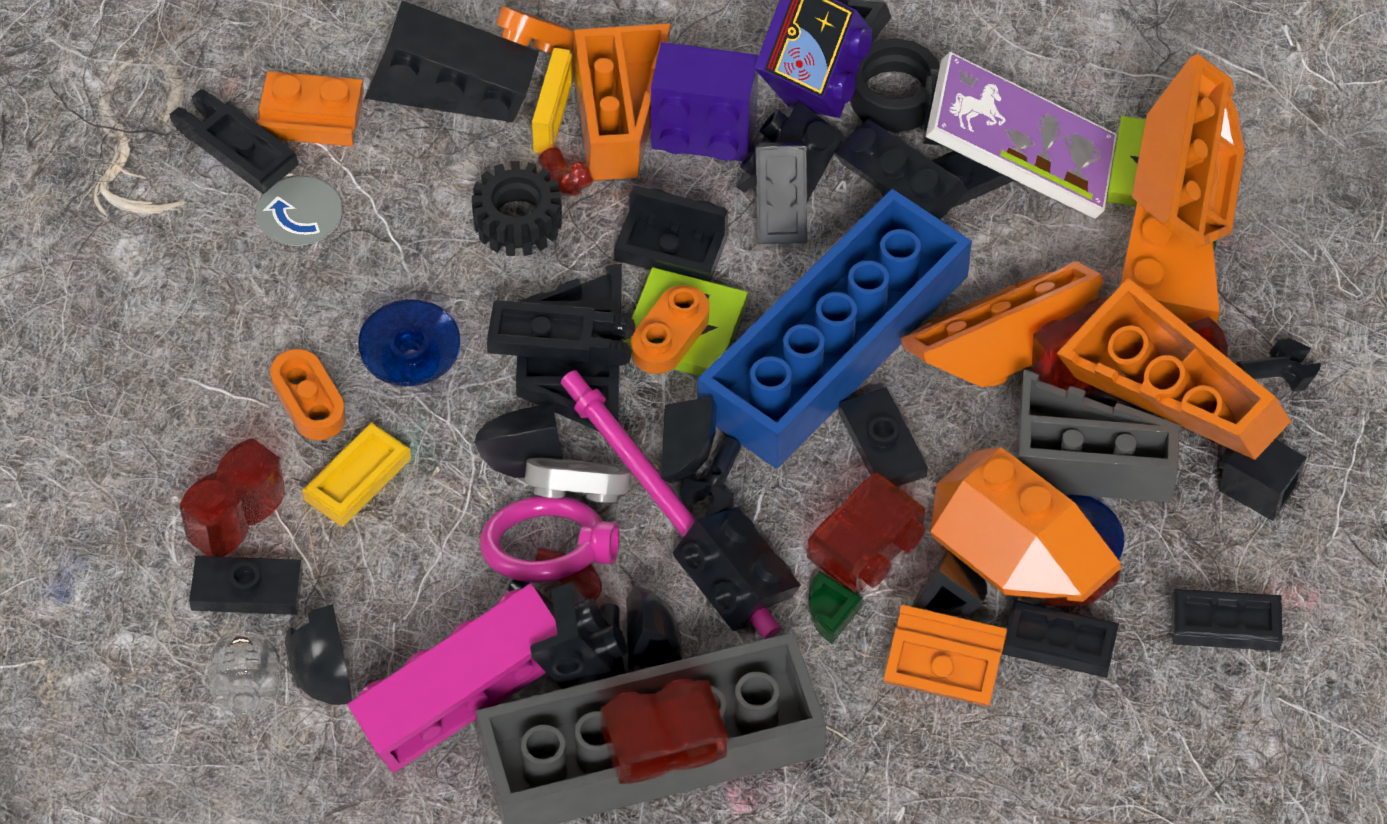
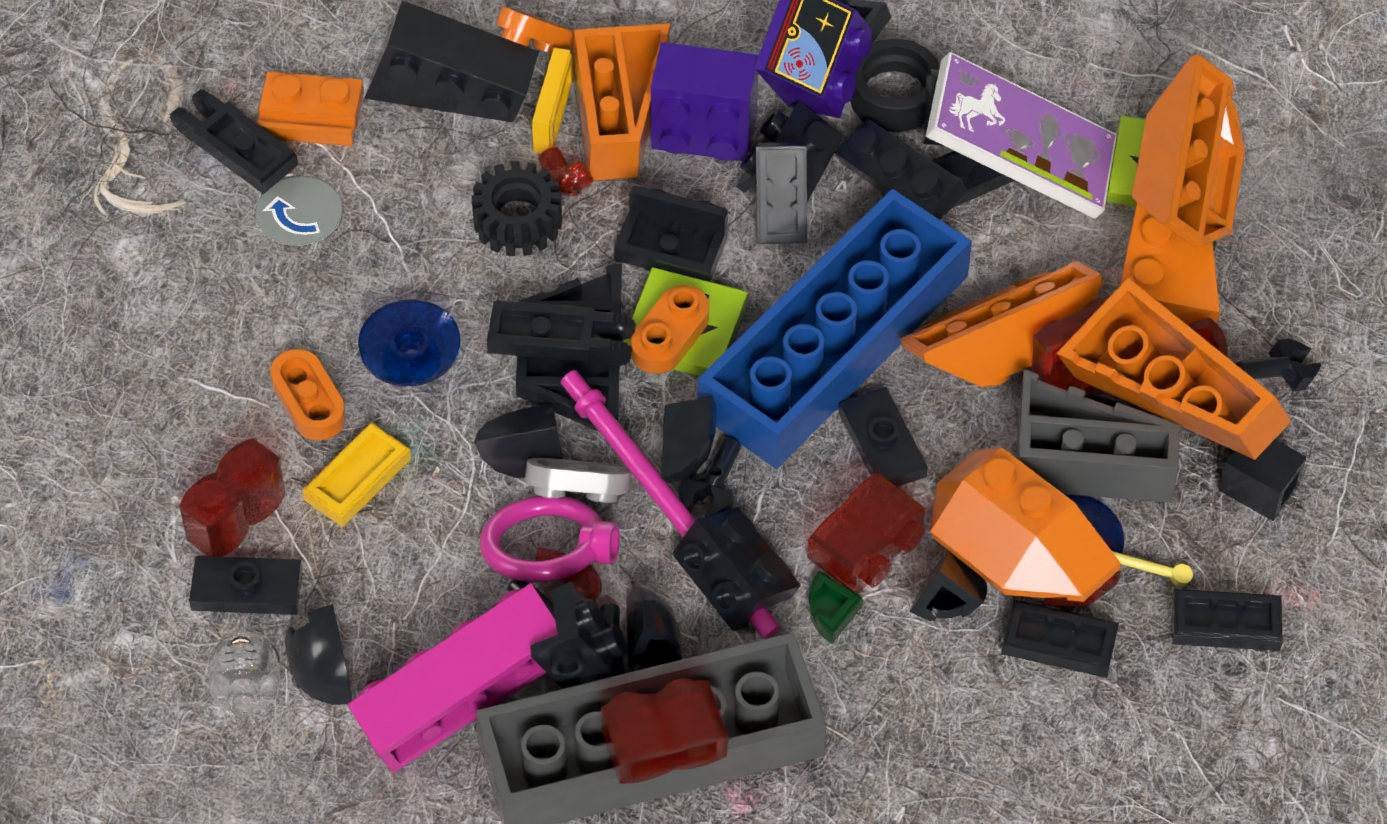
orange plate [883,604,1007,708] -> none
none -> light yellow hinge [1112,551,1193,587]

